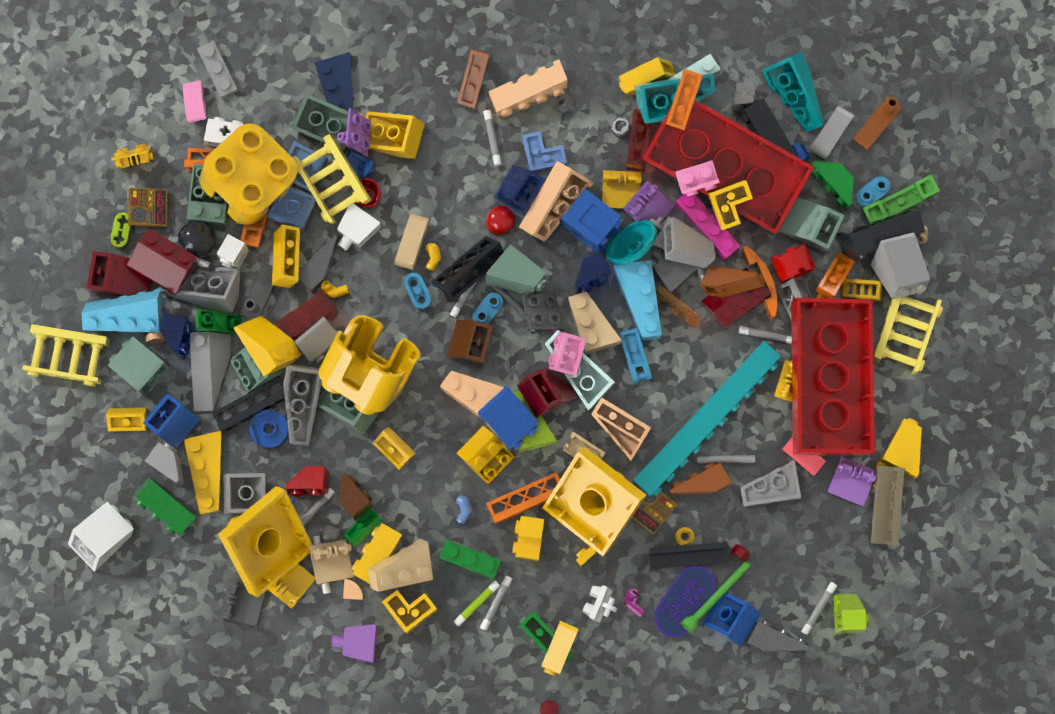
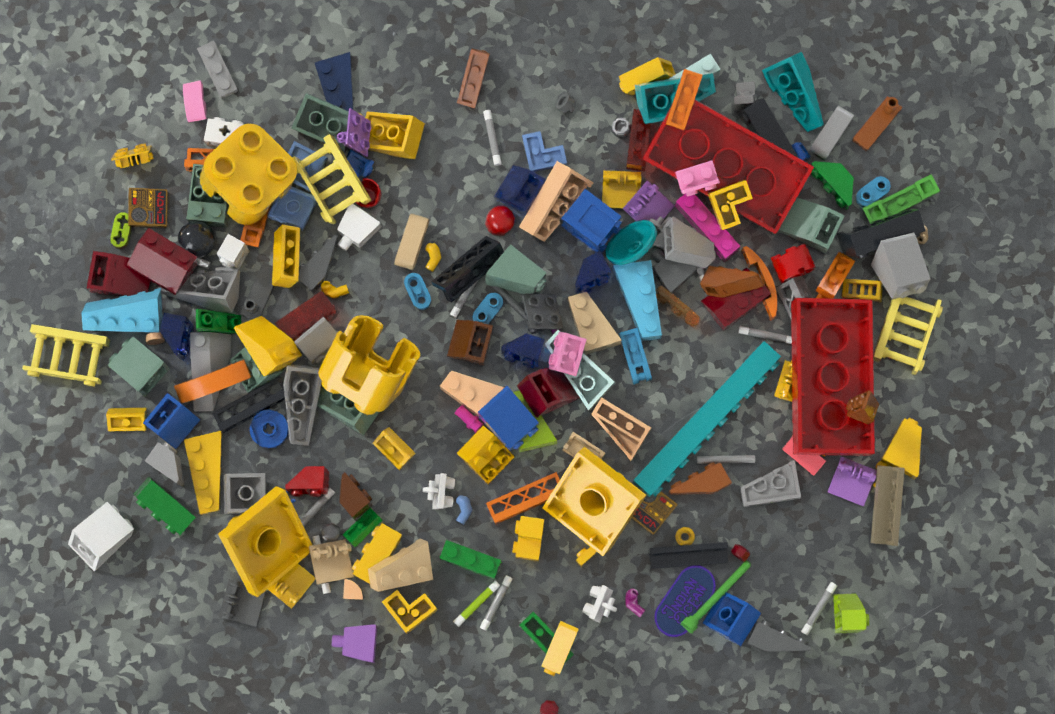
light nougat wedge [489,59,567,117] -> none
none -> orange slope [174,359,251,404]
none -> white hips [422,473,455,510]
none -> dark pink pin [455,405,484,433]
none -> clear blue slope [501,333,545,368]
none -> dark orange slope [846,390,879,424]

